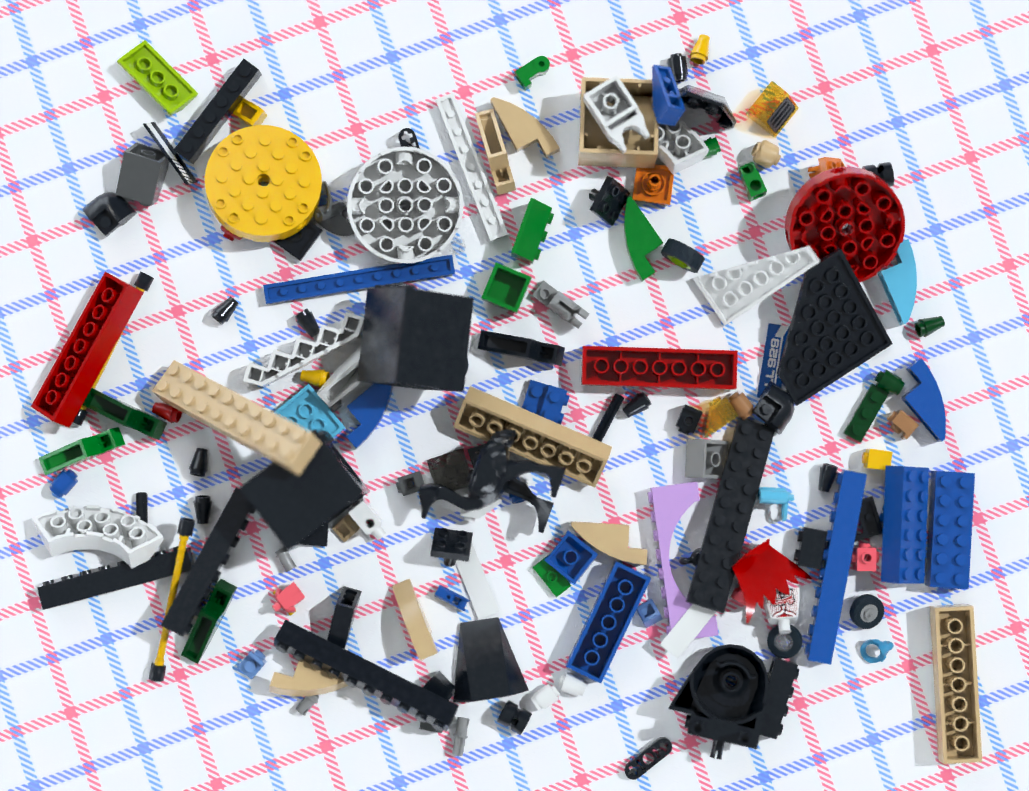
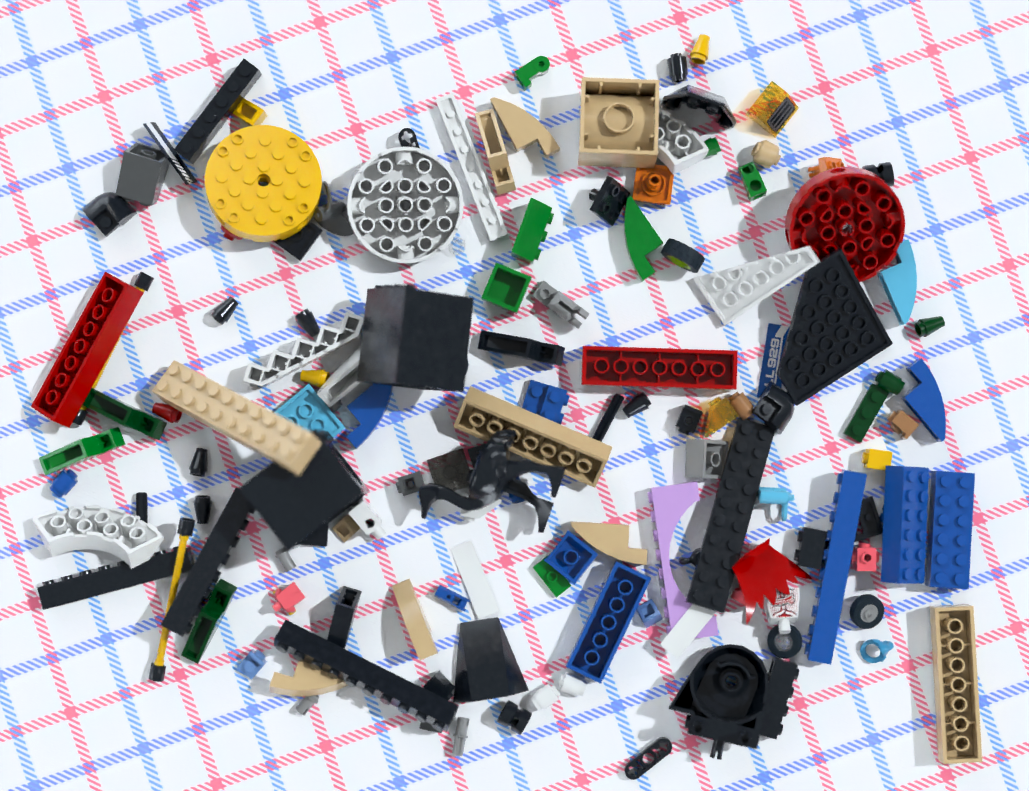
lime slope [117,40,198,116] -> none
blue plate [263,255,455,304] -> none
black plate [430,527,473,567] -> none
white brick [583,75,650,154] -> none
blue slope [652,64,686,126] -> none
black cone [818,463,839,493] -> none

